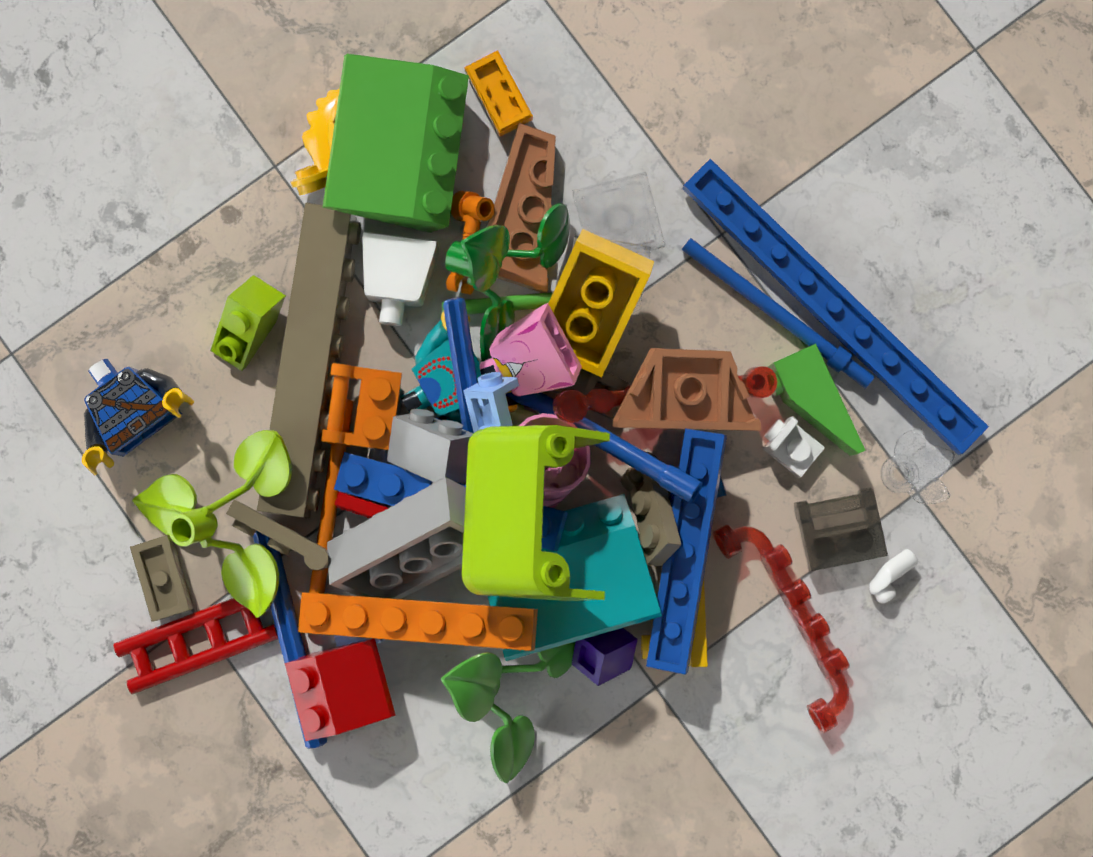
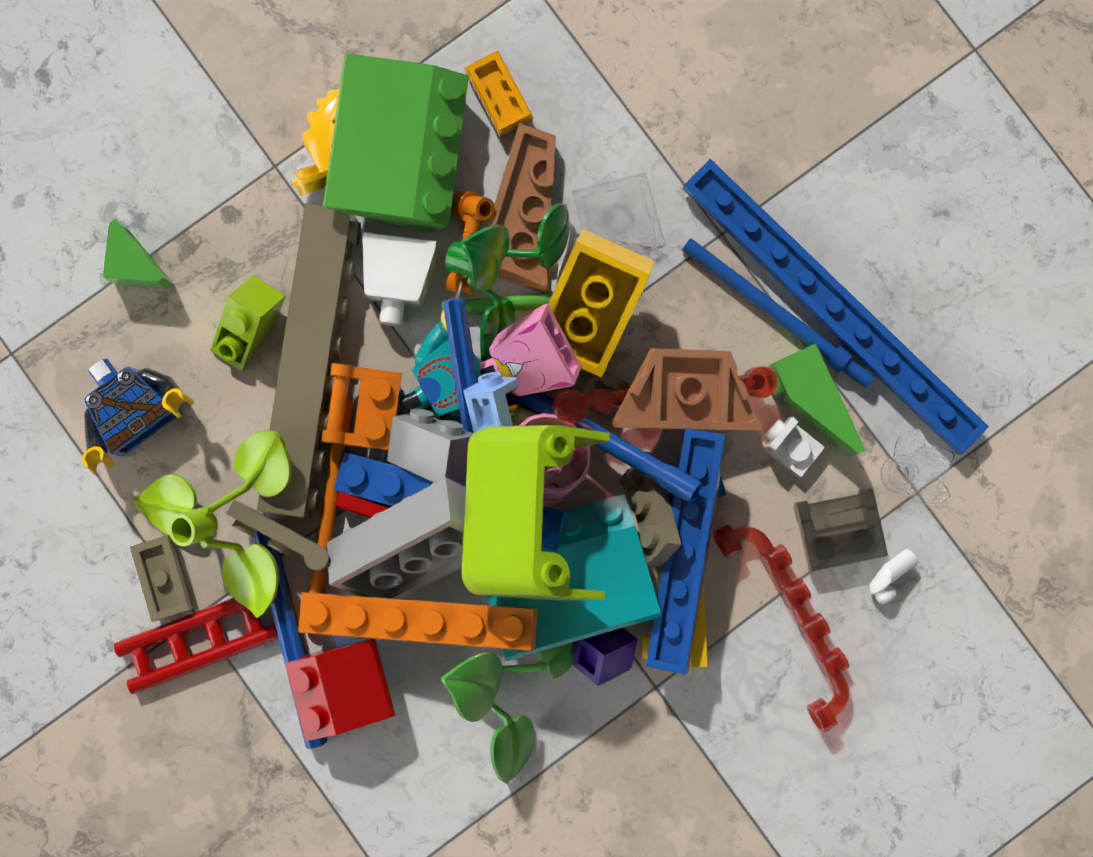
none -> bright green slope [103,218,174,289]

